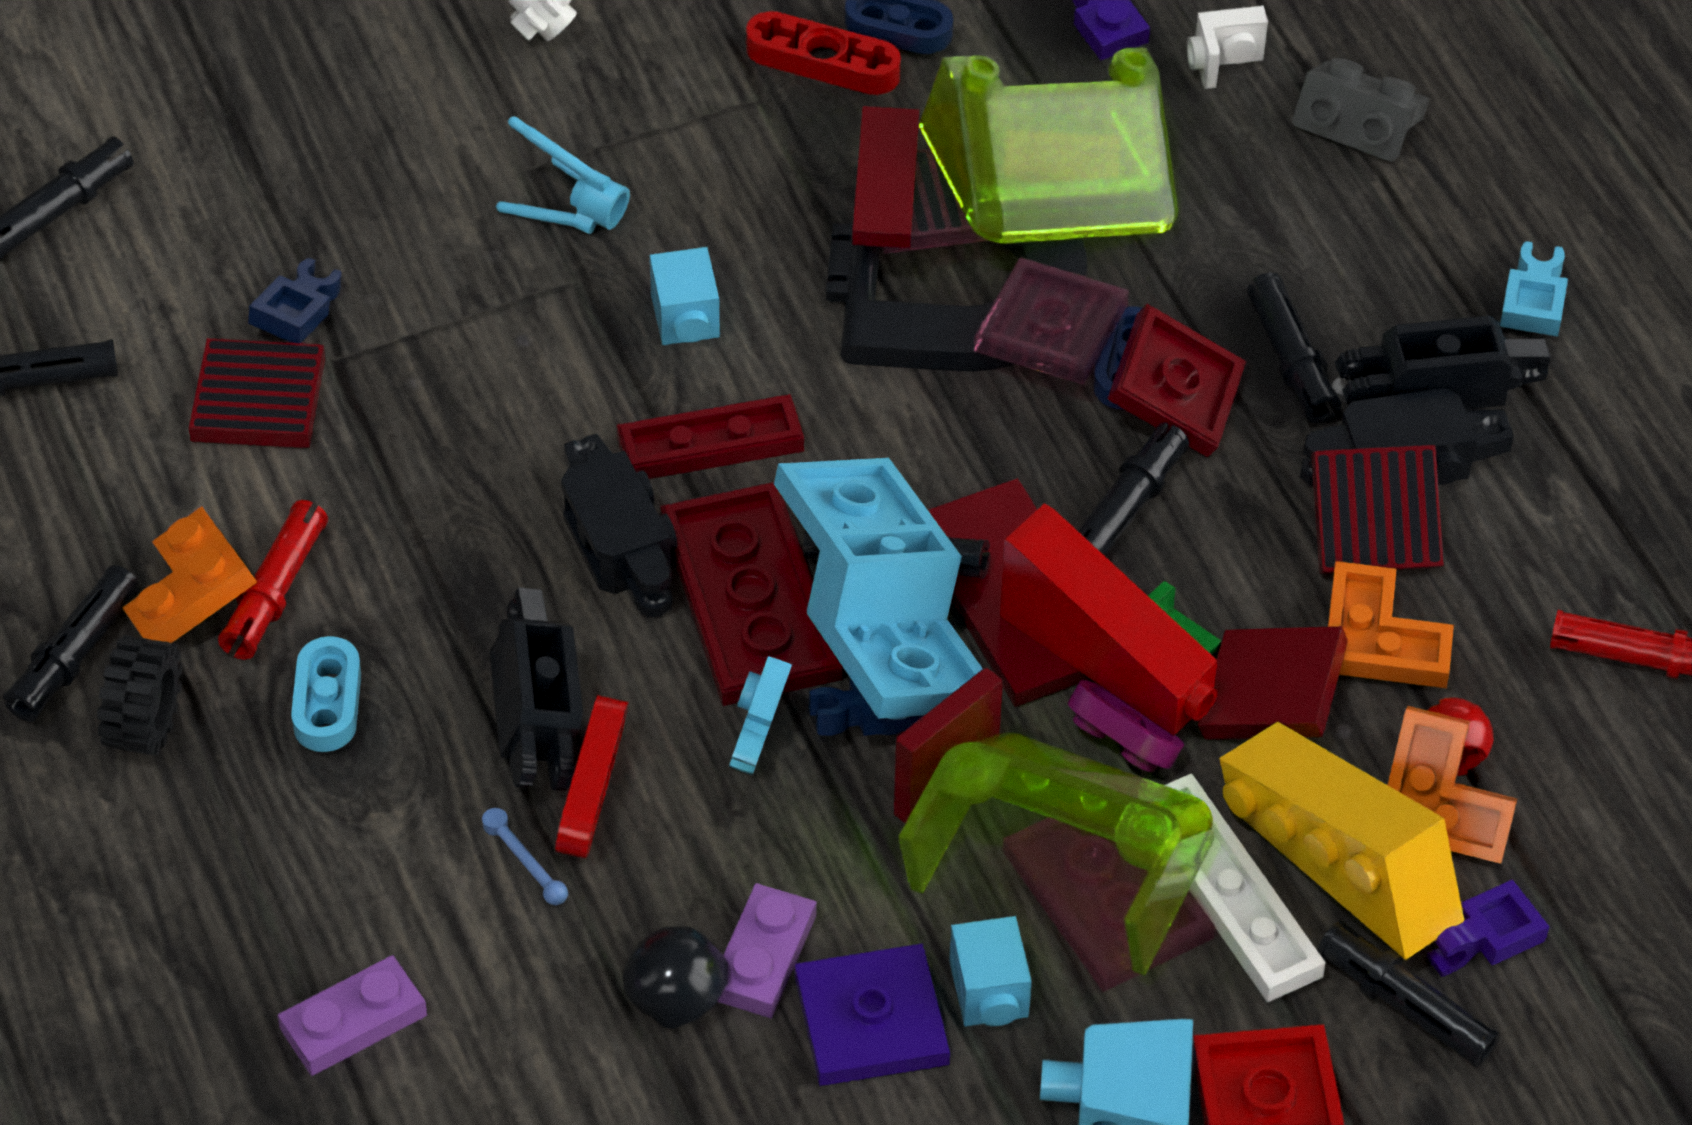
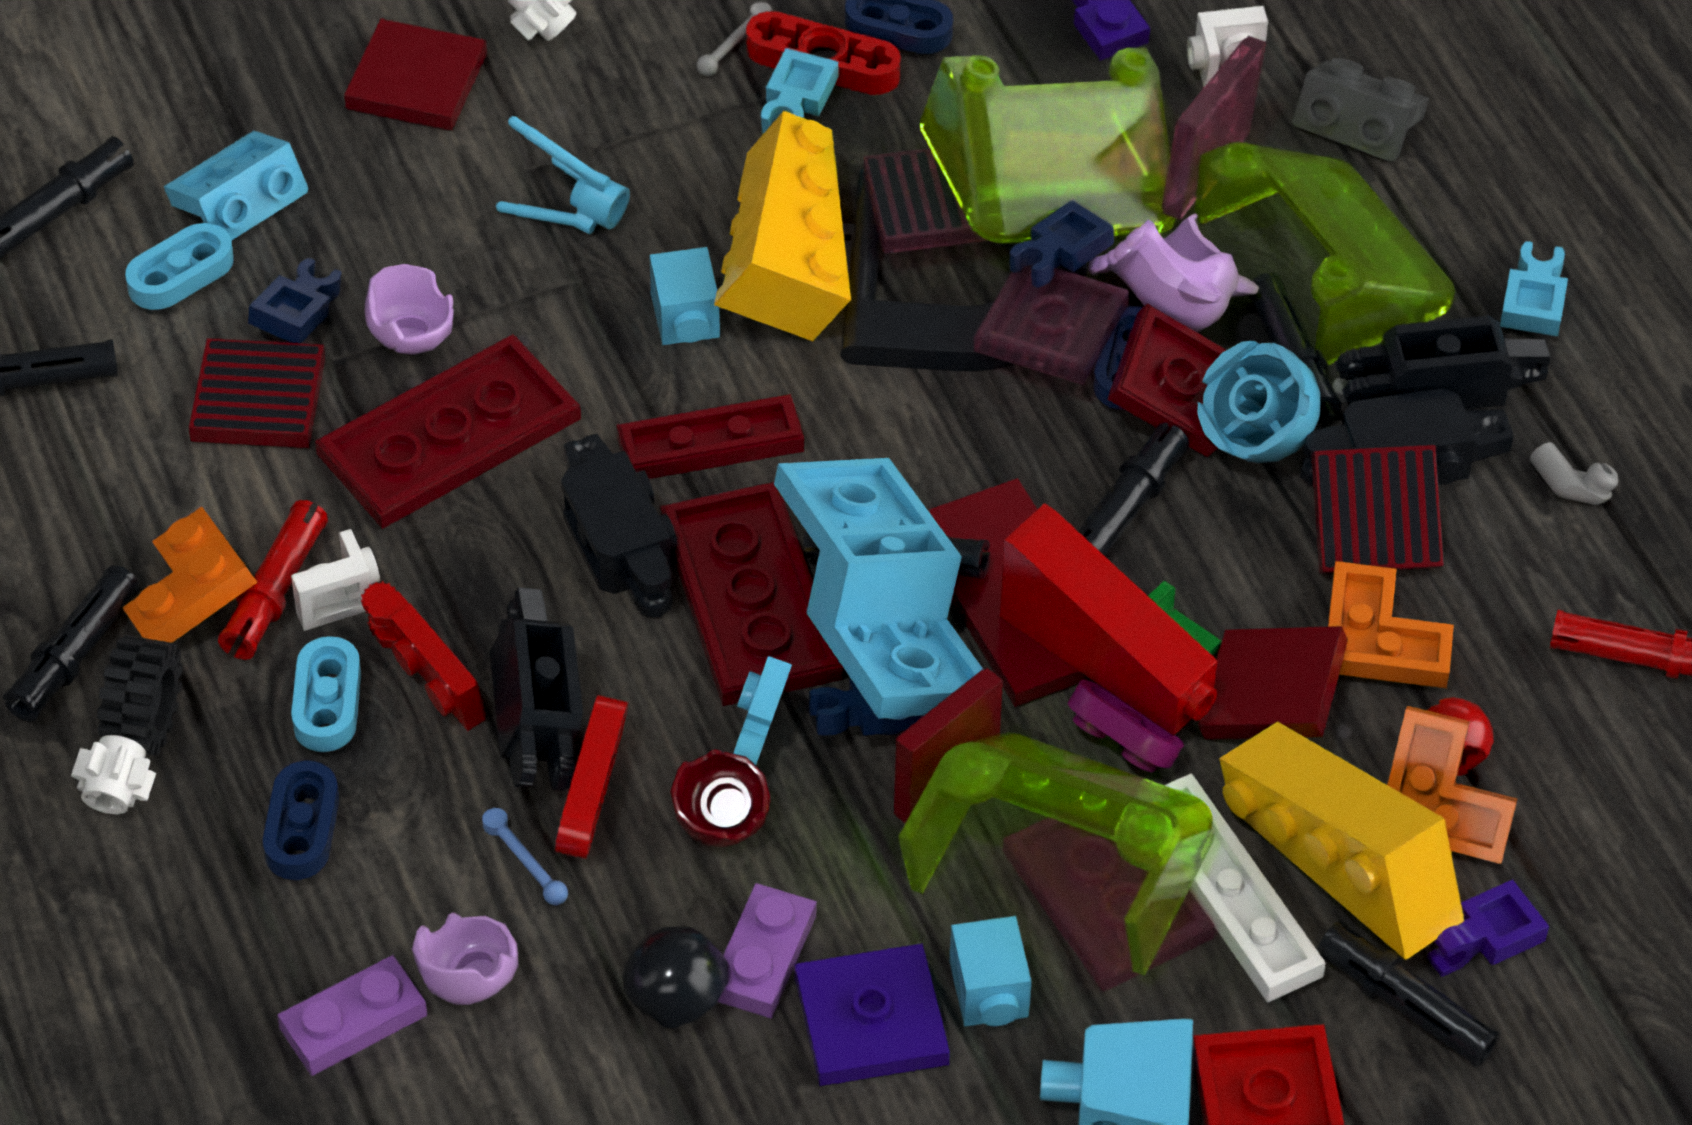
dark red tile [852,106,920,248] -> none
none -> white gear [71,735,156,814]
none -> medium azure plate [125,223,234,310]
none -> medium azure bracket [164,131,308,241]
none -> dark blue plate [263,761,339,880]
none -> white bracket [291,529,380,631]
none -> dark red tile [315,334,581,529]
none -> dark red tile [344,18,487,131]
none -> red hinge [361,581,486,731]
none -> lavender hair [364,264,454,355]
none -> lavender hair [412,913,518,1005]
none -> dark red hair [670,749,771,847]
none -> light grey hinge [697,2,772,76]
none -> yellow wedge [714,111,851,341]
none -> medium azure plate [761,48,839,133]
none -> dark blue plate [1010,200,1114,288]
none -> lavender hair [1088,213,1259,332]
none -> clear pink tile [1161,35,1267,220]
none -> clear neon green windscreen [1194,142,1455,365]
none -> medium azure cylinder [1197,341,1321,463]
none -> light grey arm [1530,442,1619,505]

